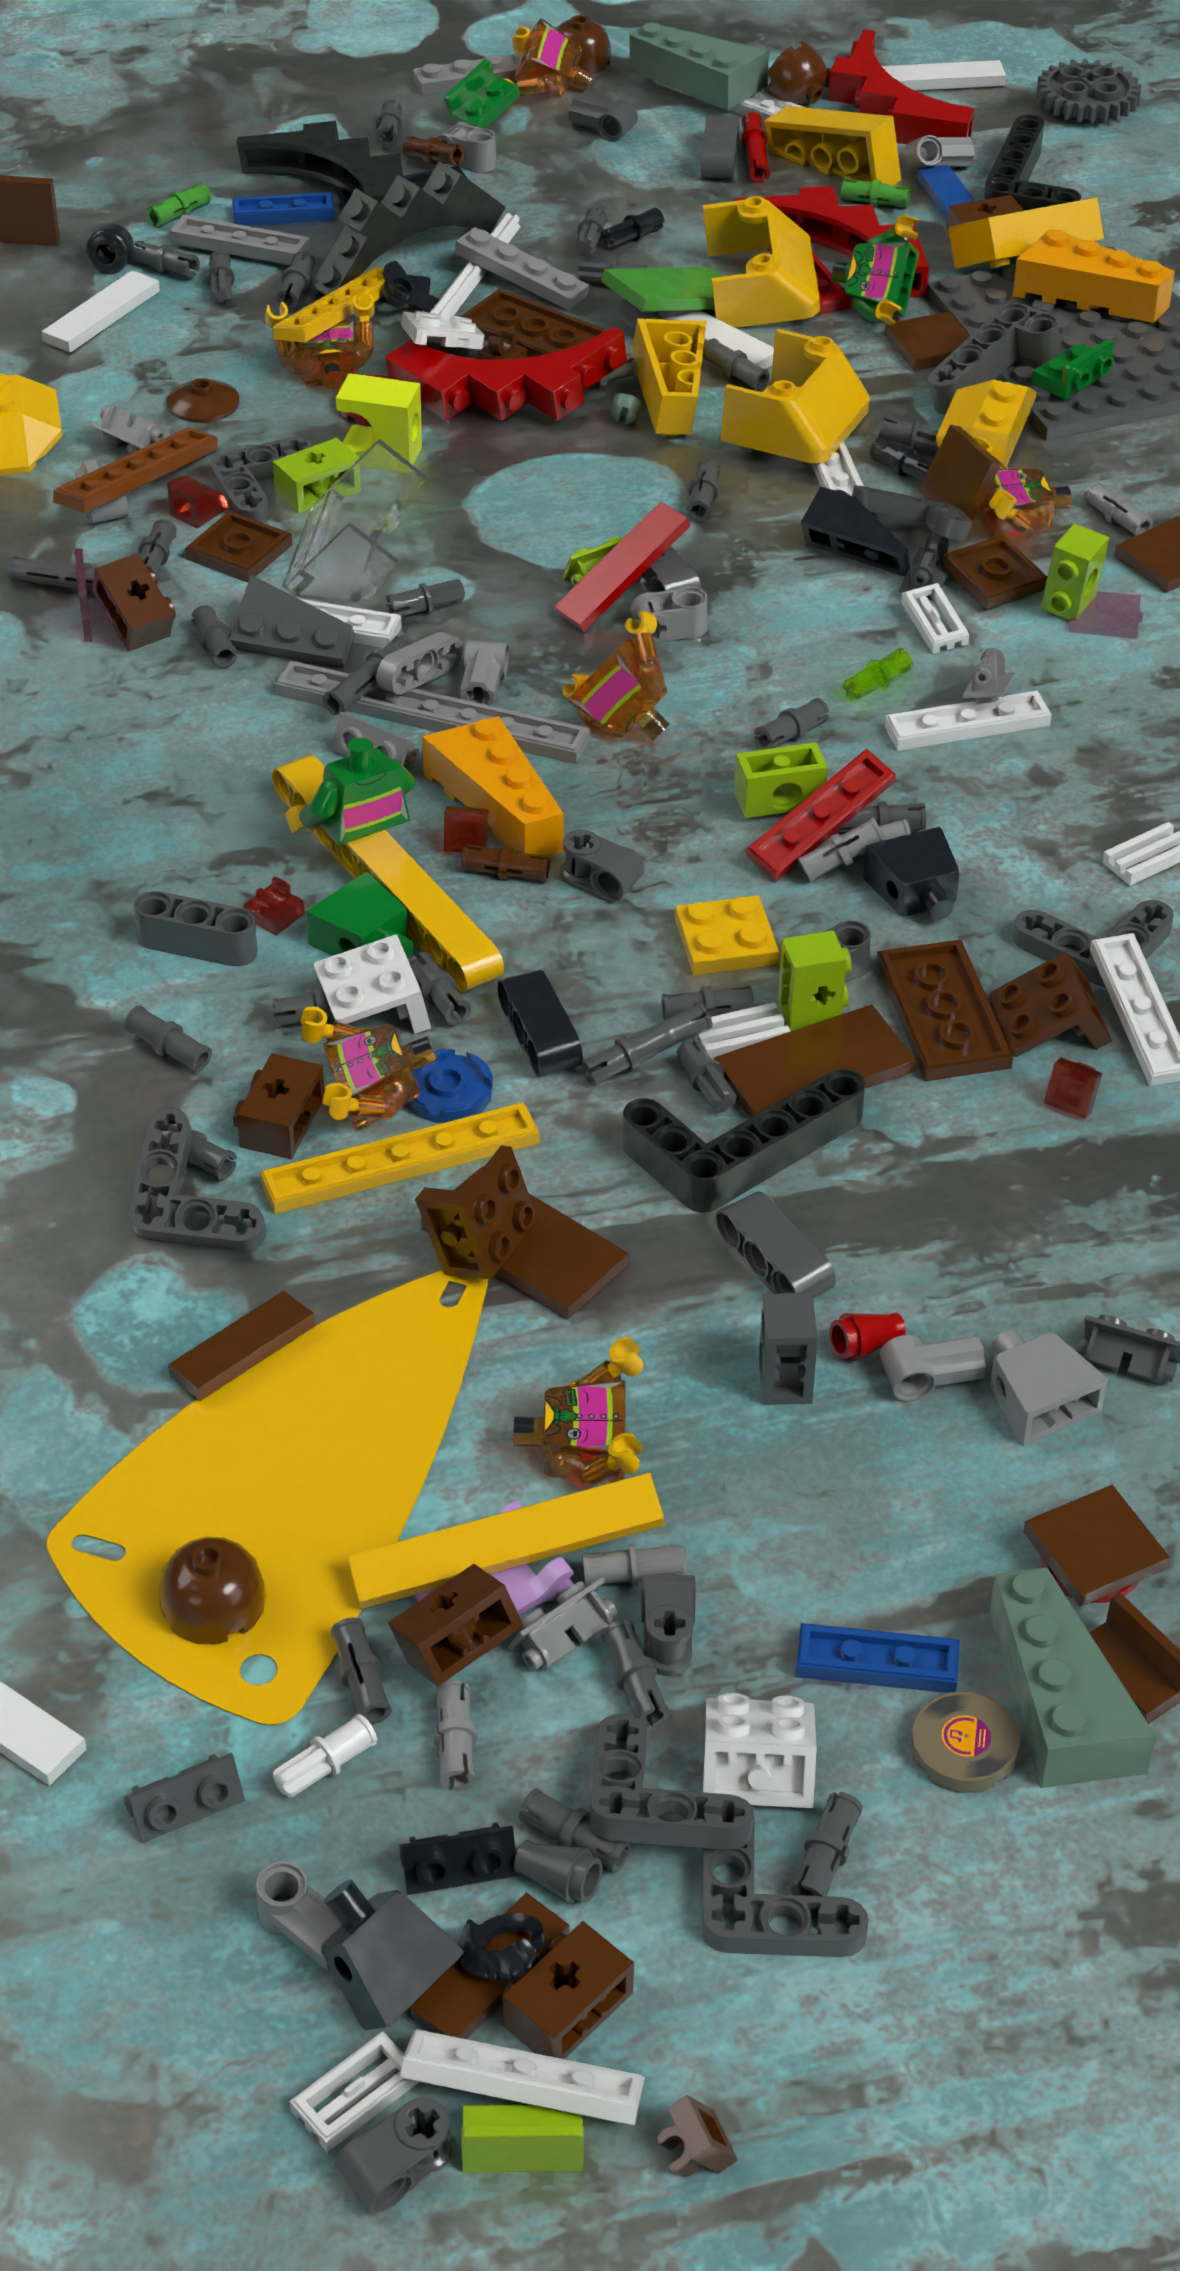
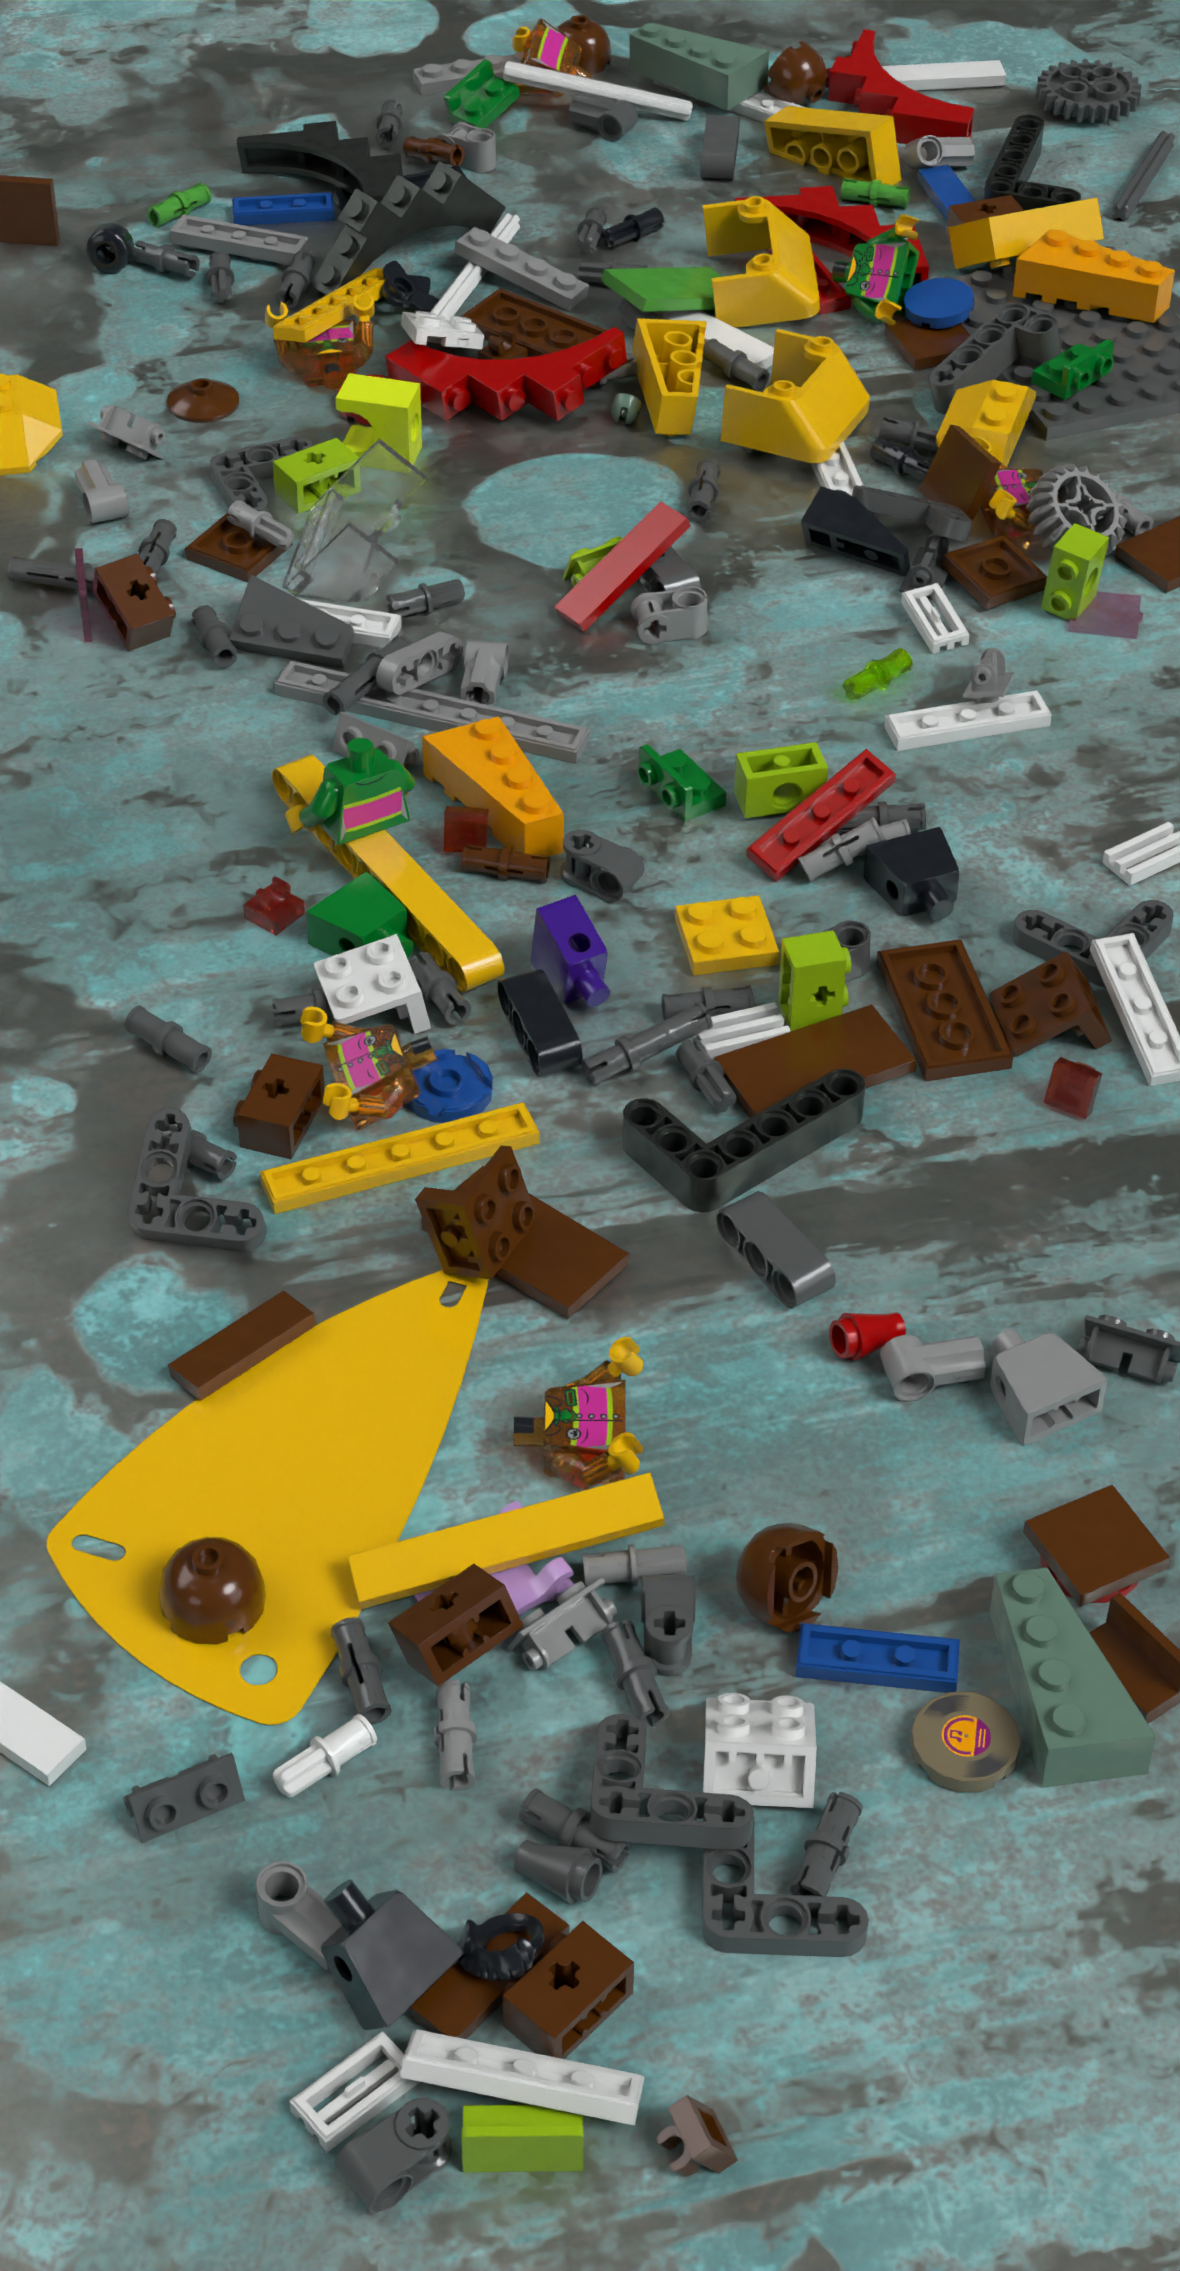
white tile [41,270,160,353] -> none
dark orange tile [53,427,218,513] -> none
dark grey beam [133,891,258,967] -> none
clear red brick [167,476,228,529] -> none
black hinge [399,1822,518,1895] -> none
clear orange torso [562,610,670,741] -> none
red pin [741,112,771,183] -> none
dark grey pin [754,698,830,750] -> none
dark grey brick [758,1293,818,1405] -> none
none -> light grey axle [227,500,295,550]
none -> white axle [503,61,692,120]
none -> dark purple torso [530,895,610,1007]
none -> green bracket [637,744,727,822]
none -> reddish brown cylinder [736,1523,839,1633]
none -> blue tile [904,278,974,329]
none -> light grey gear [1026,463,1128,555]
none -> dark grey axle [1112,131,1175,221]

